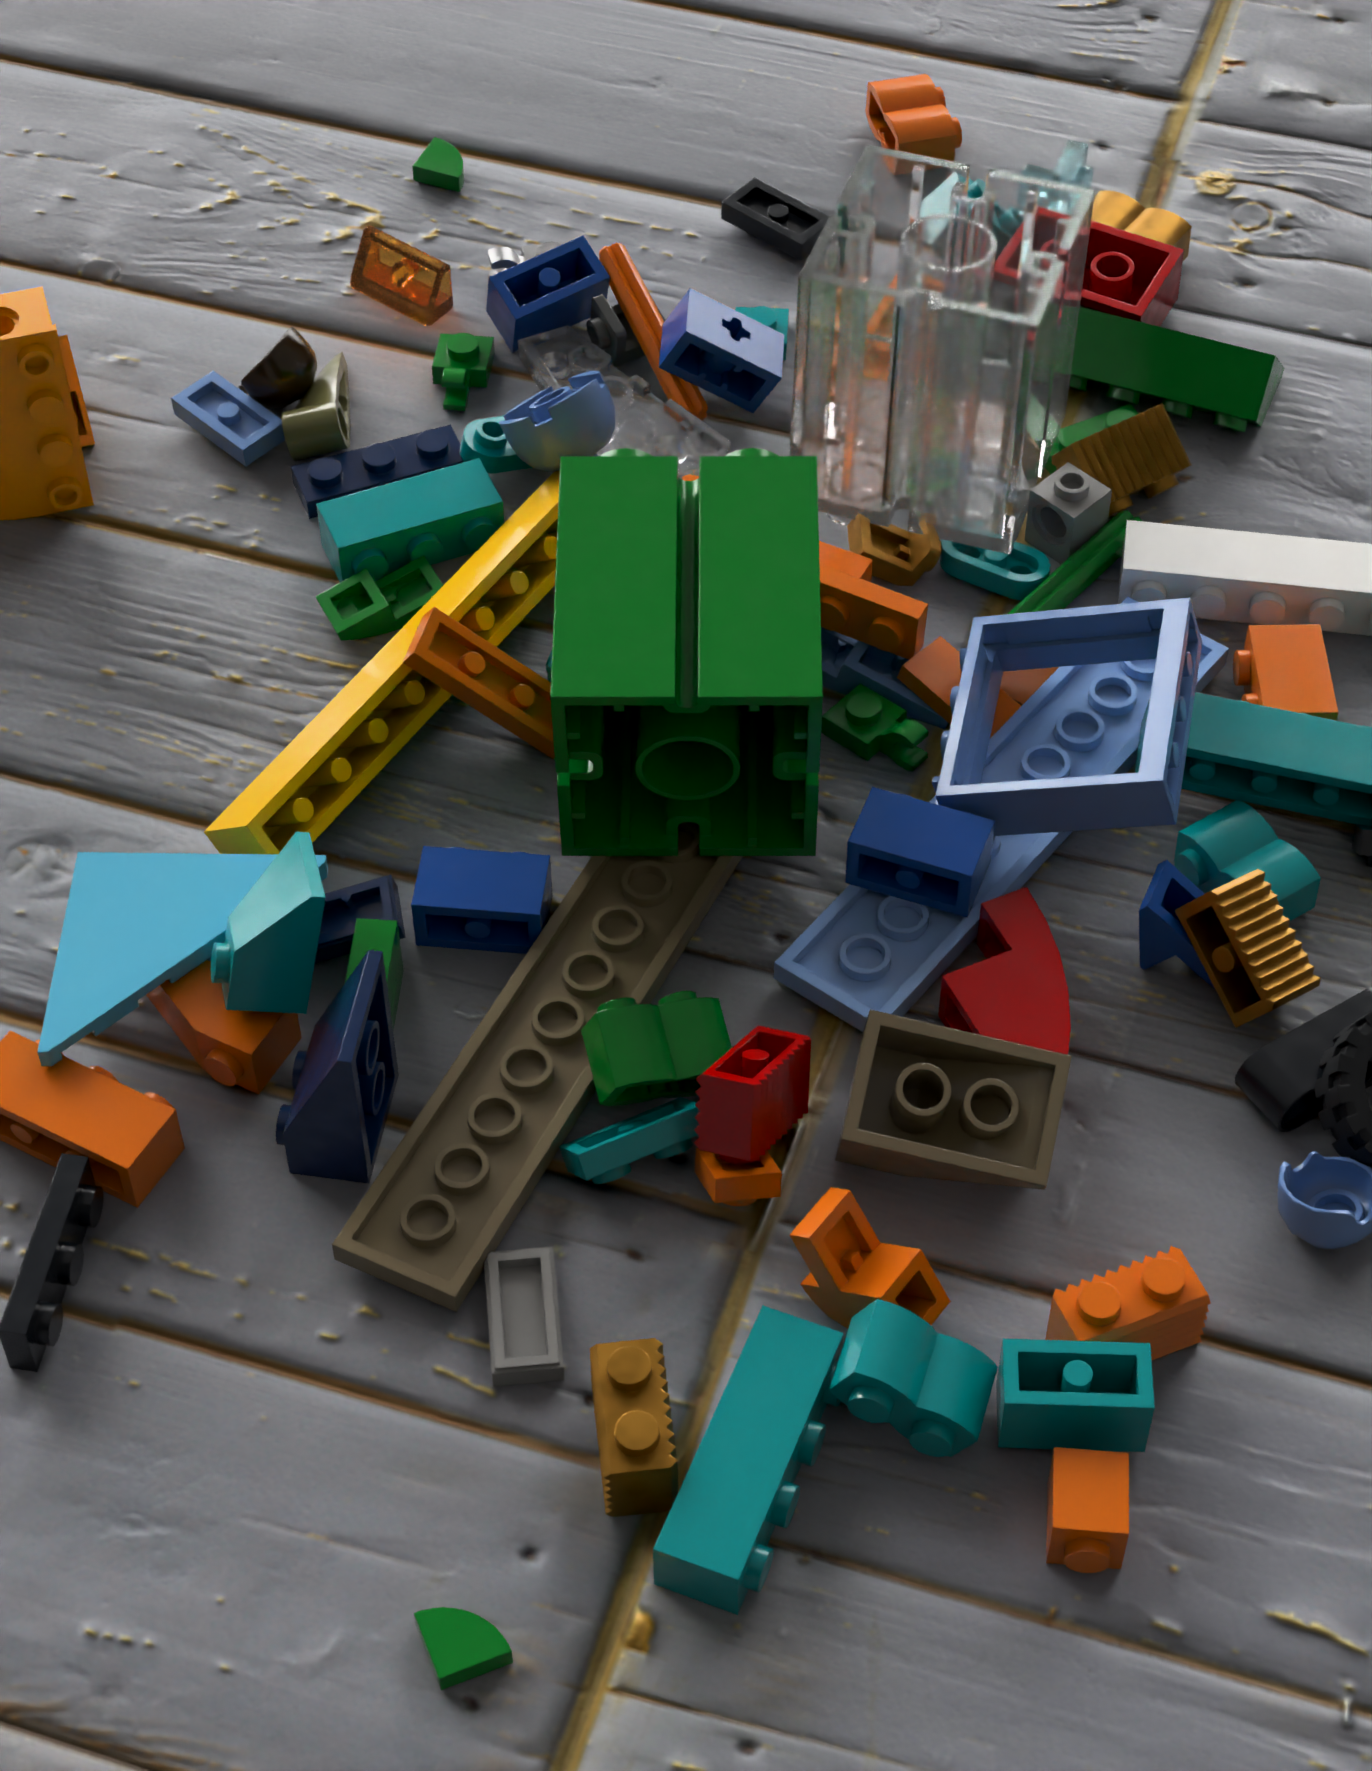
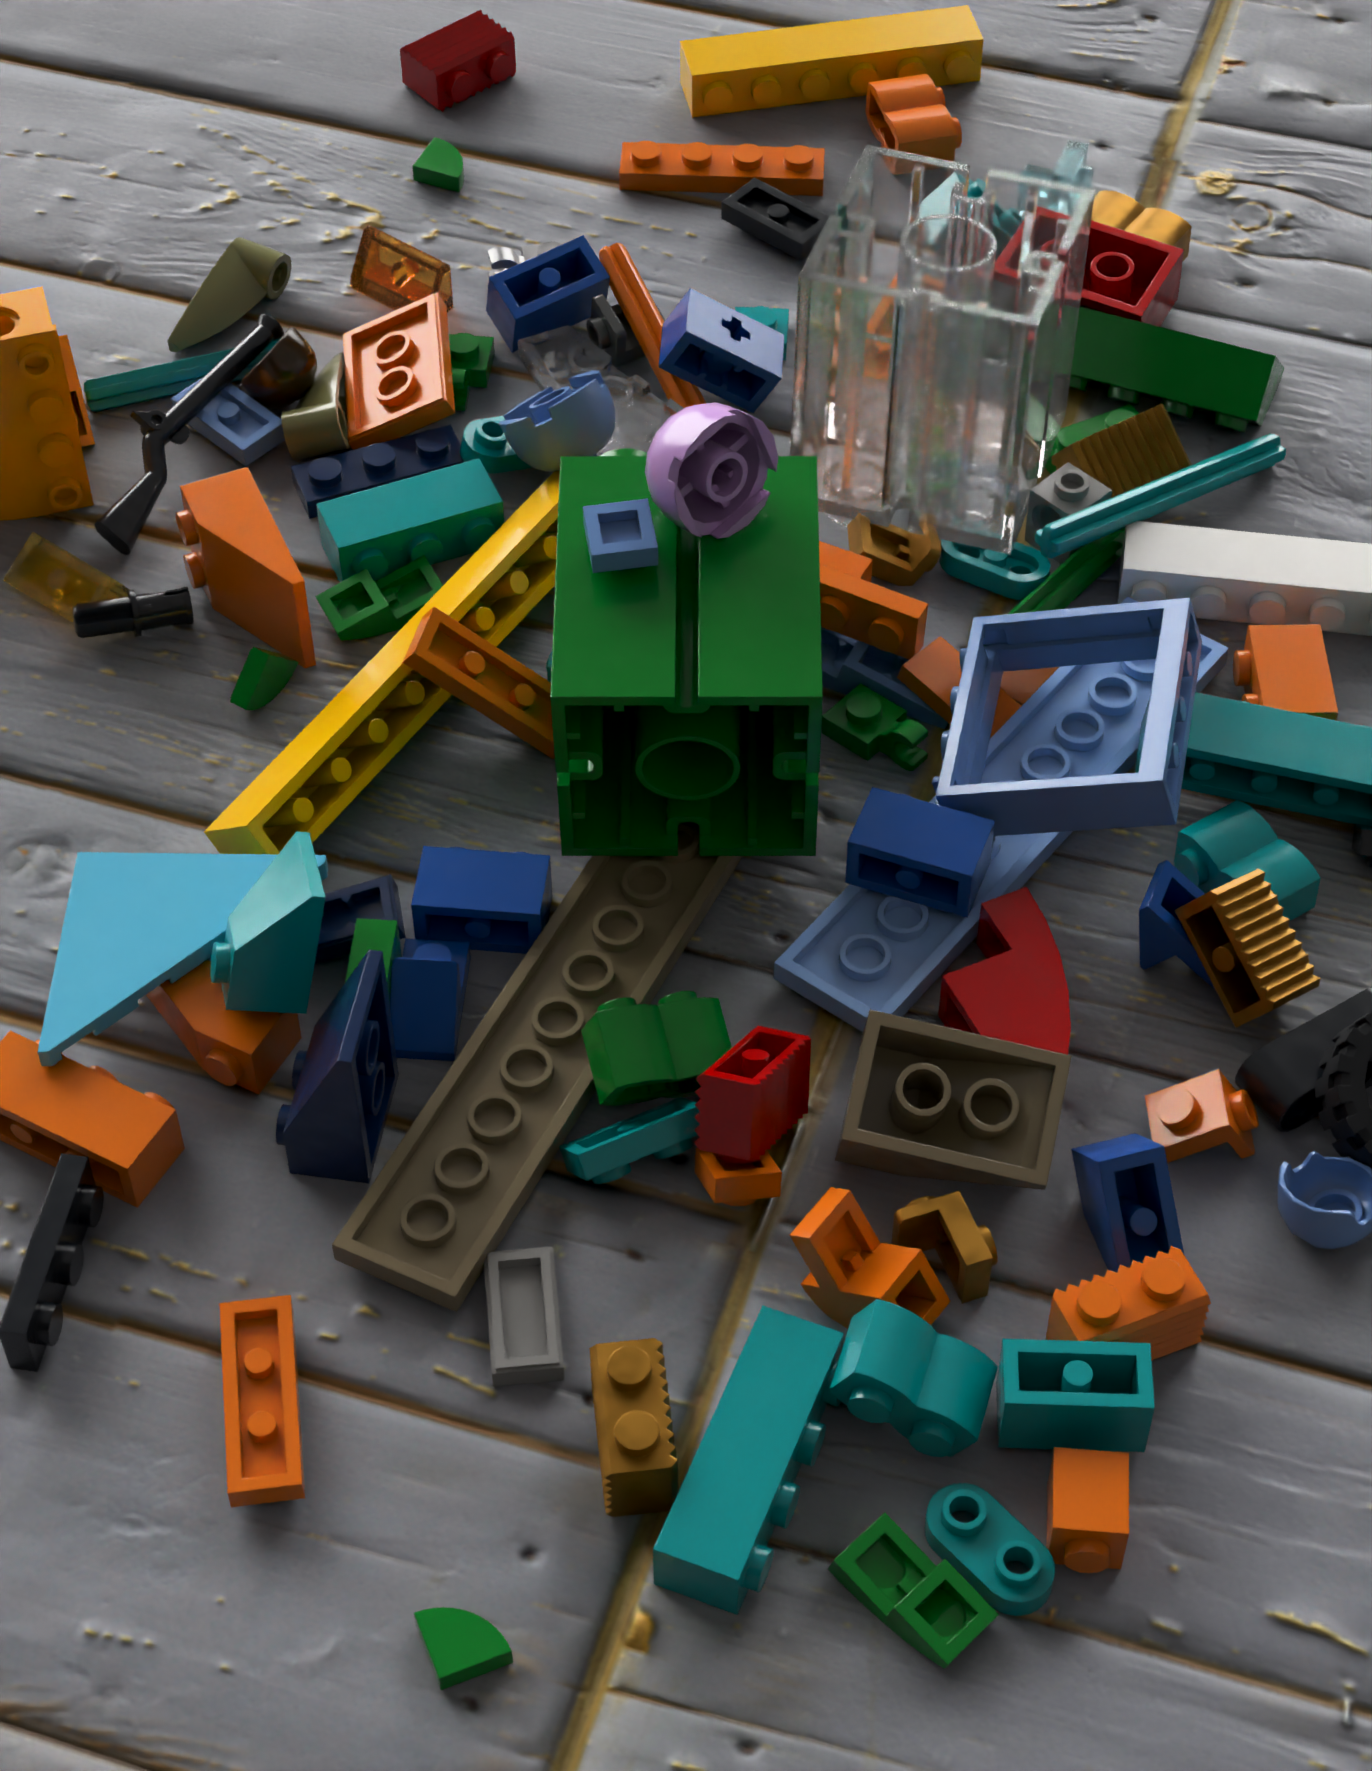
none -> clear yellow slope [3,532,130,623]
none -> black axle [72,587,194,638]
none -> teal axle [84,341,278,412]
none -> black piece [94,314,284,555]
none -> olive piece [167,237,291,352]
none -> orange slope [175,467,316,669]
none -> orange plate [219,1295,305,1508]
none -> green tile [230,647,299,711]
none -> orange tile [343,293,455,450]
none -> blue slope [390,938,471,1061]
none -> red brick [400,10,516,112]
none -> medium blue plate [583,498,658,573]
none -> orange plate [619,140,825,196]
none -> lavender cylinder [645,402,778,539]
none -> yellow brick [680,5,984,118]
none -> green slope [828,1512,999,1669]
none -> pearl gold bracket [891,1191,998,1304]
none -> teal plate [925,1483,1055,1616]
none -> teal axle [1035,433,1286,559]
none -> blue slope [1071,1133,1184,1272]
none -> orange bracket [1145,1069,1259,1163]

